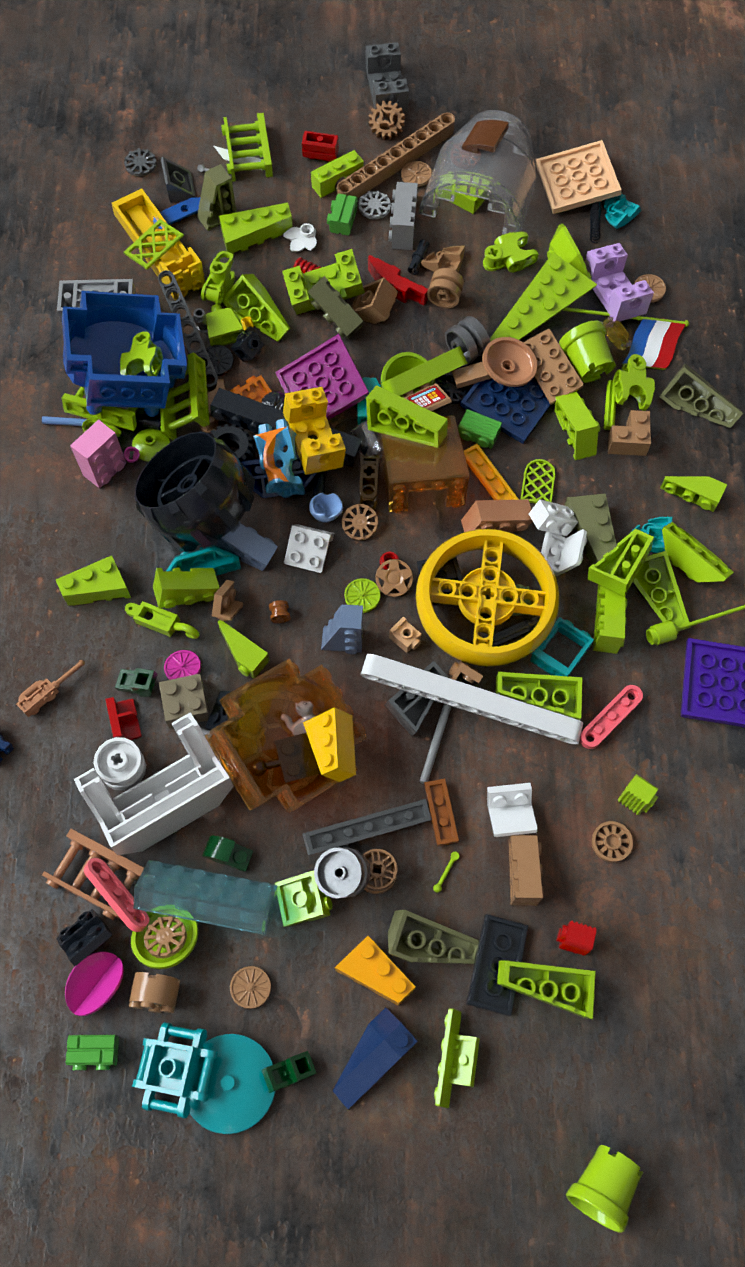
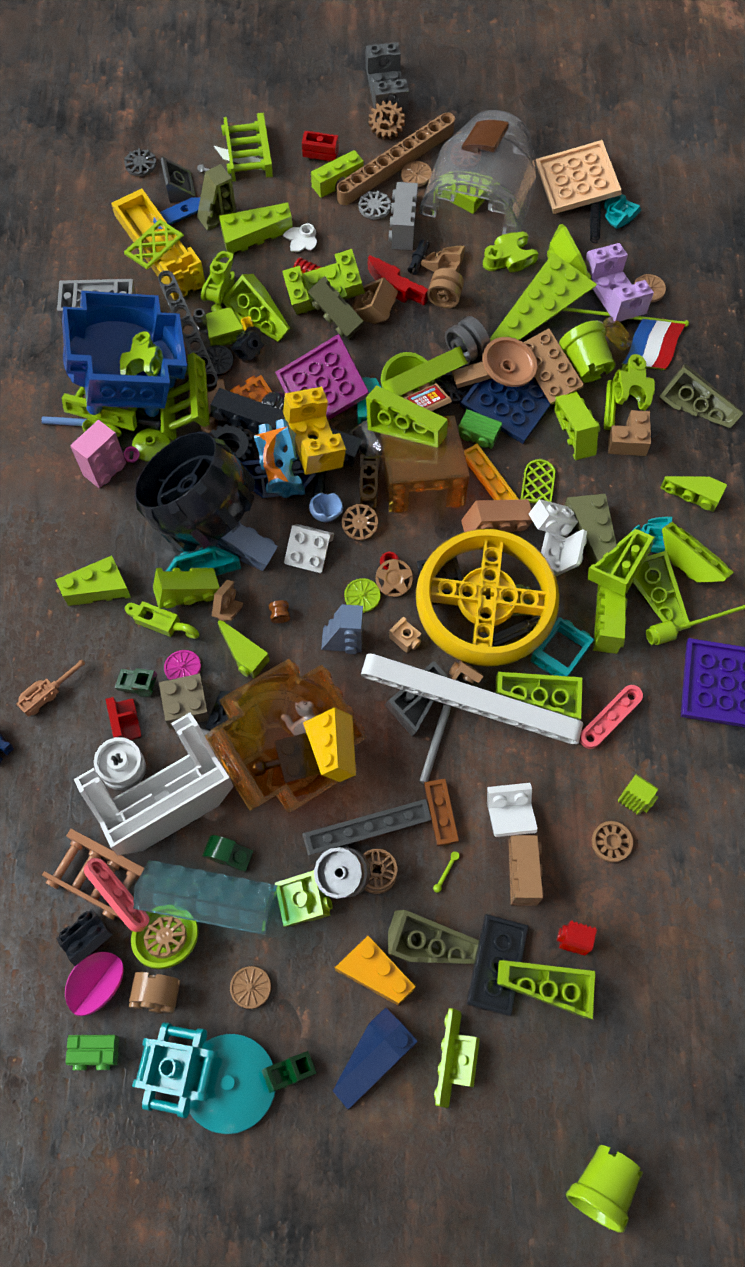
bright green brick [327,193,358,236] -> none

